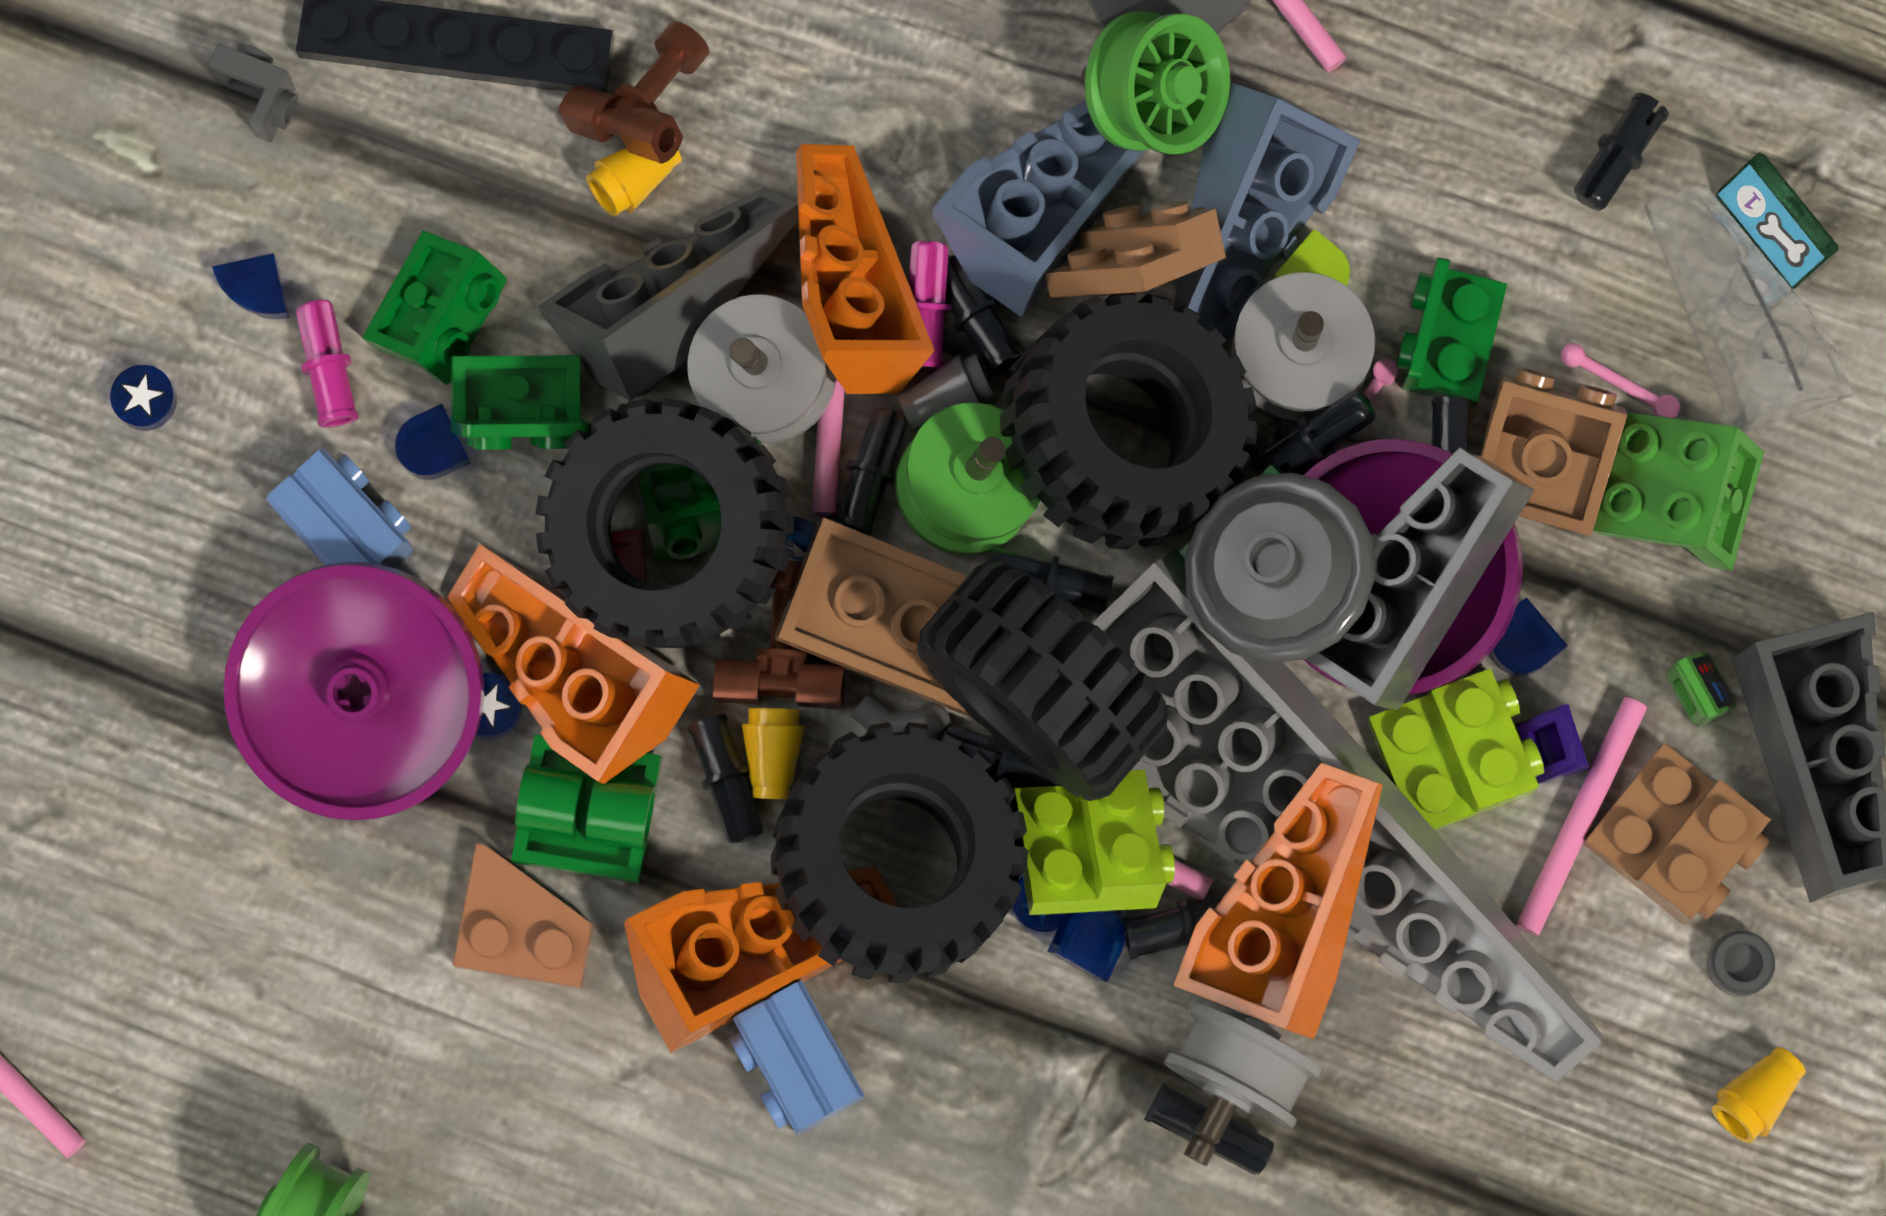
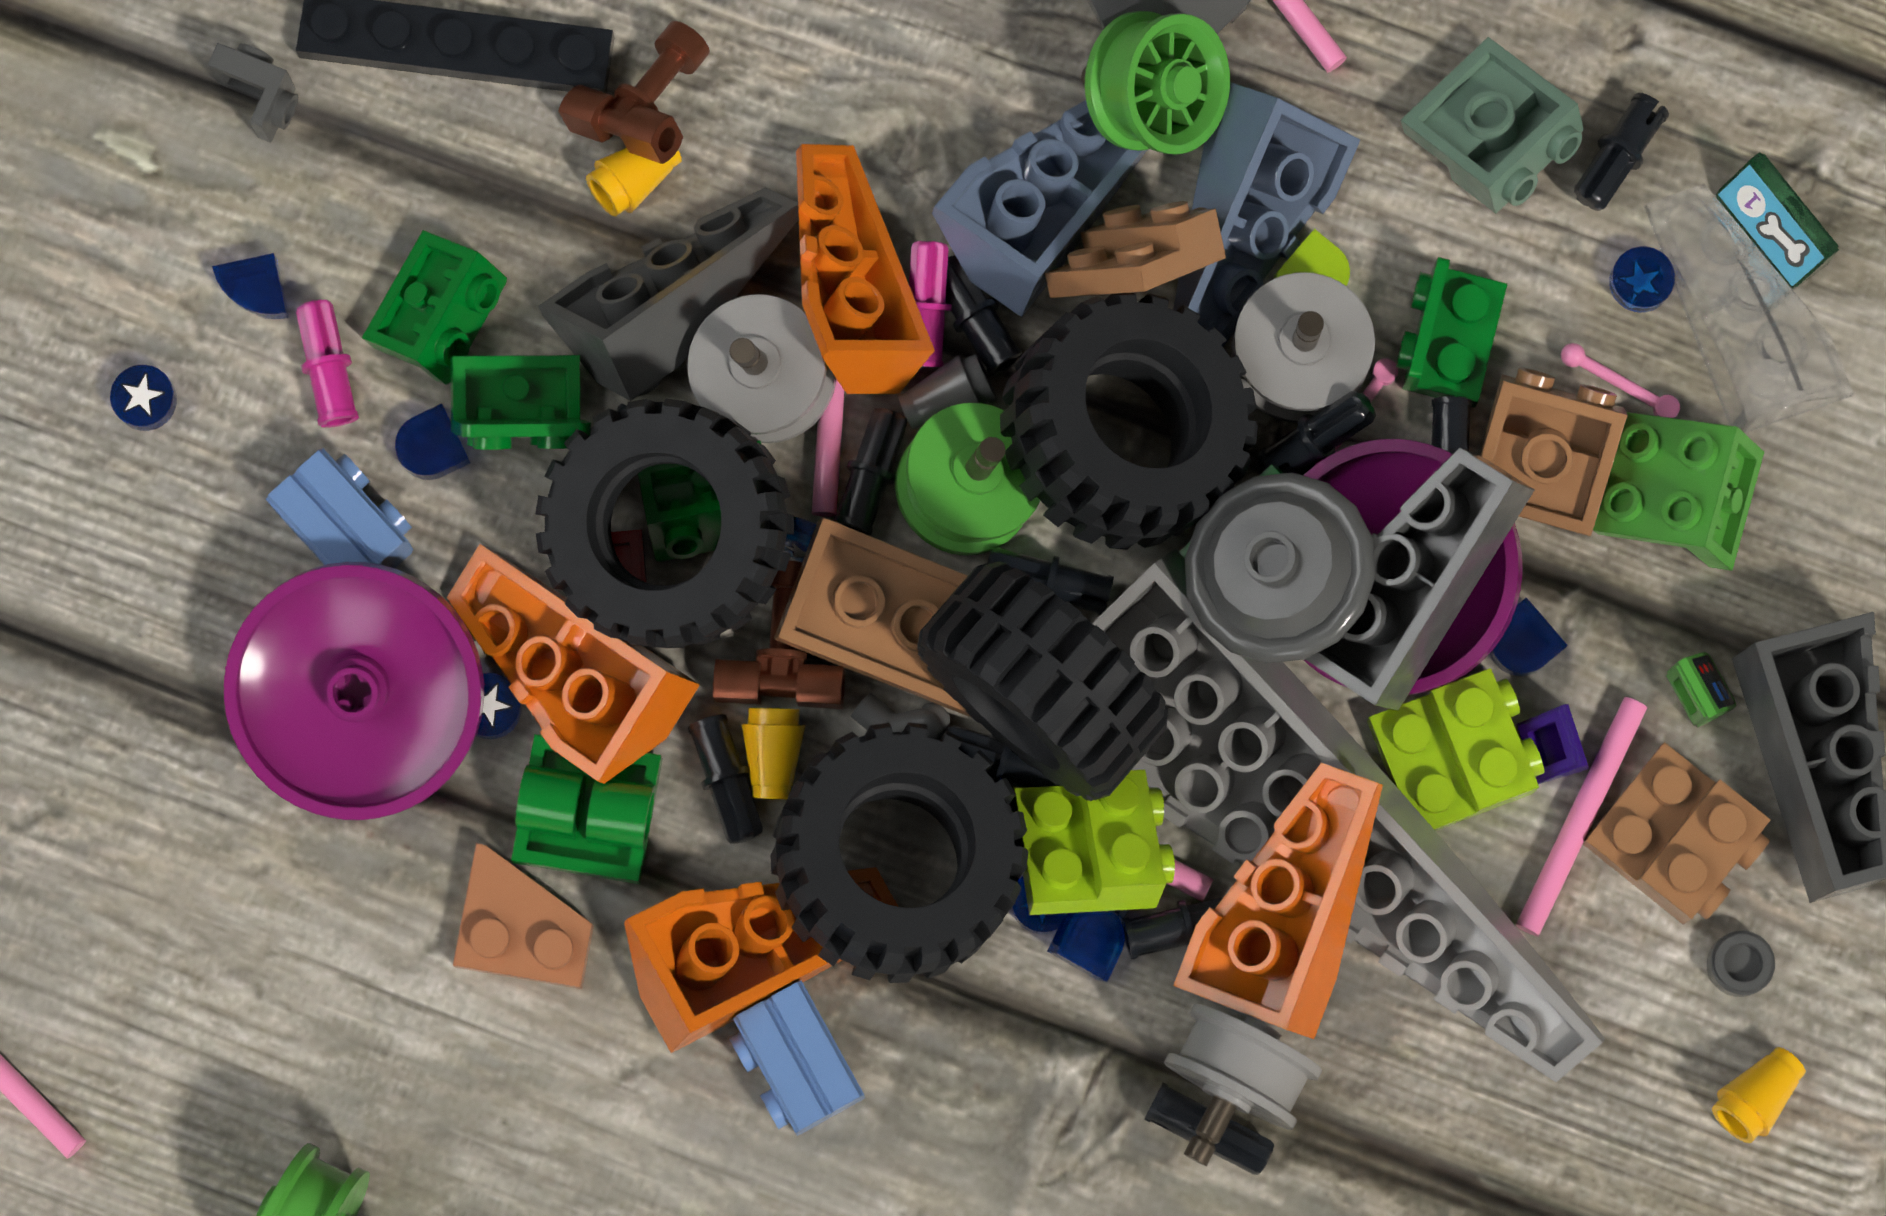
none -> sand green plate [1400,37,1584,214]
none -> clear blue tile [1609,246,1675,313]

